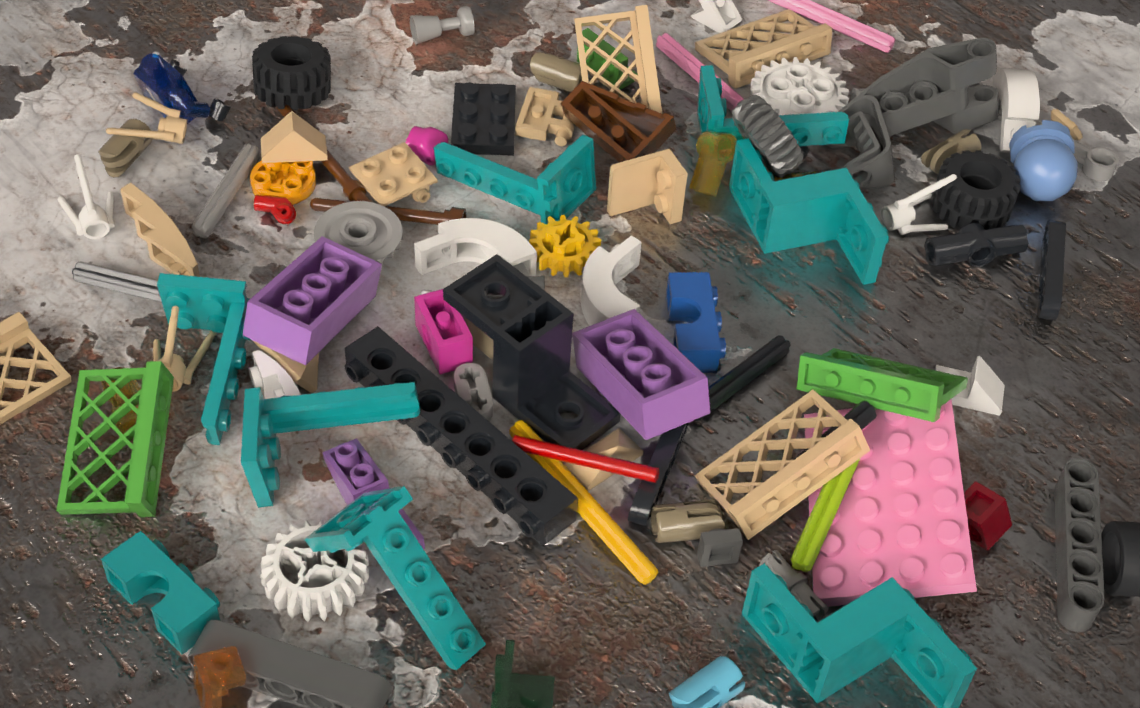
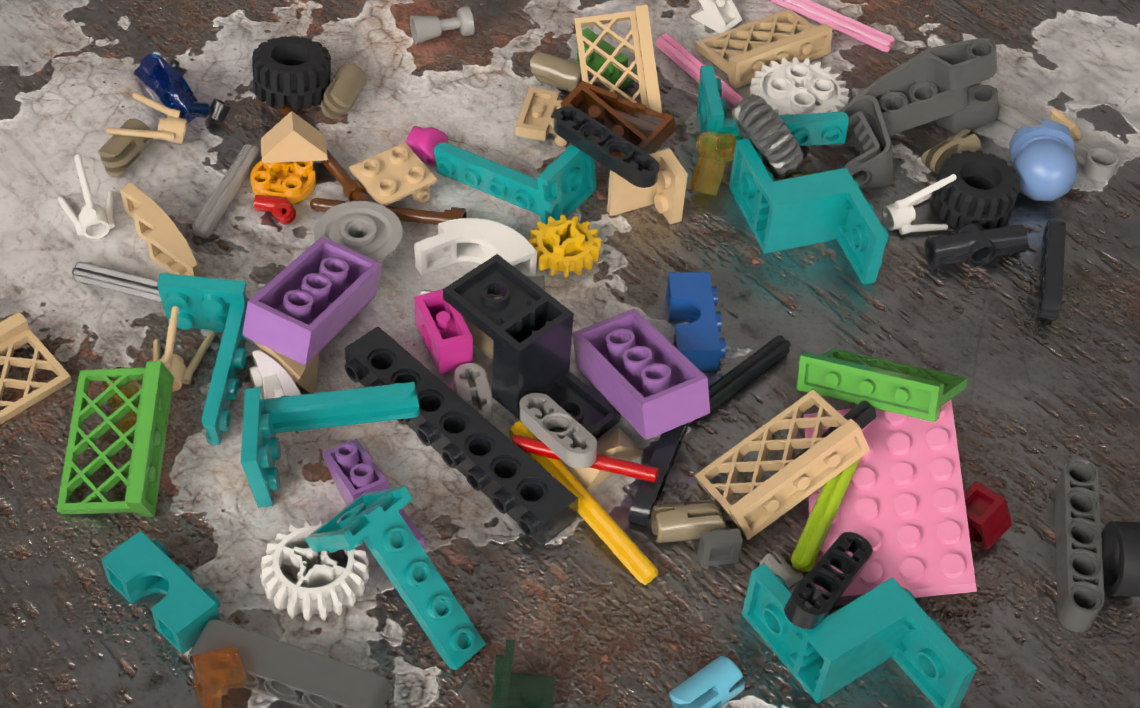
black plate [451,82,516,156] -> none
white arch [581,235,642,326] -> none
white slope [935,356,1005,416] -> none
white arch [993,68,1040,153] -> none
none -> dark tan arm [321,63,366,119]
none -> light grey beam [519,393,597,468]
none -> black beam [553,106,660,188]
none -> black beam [784,532,873,630]

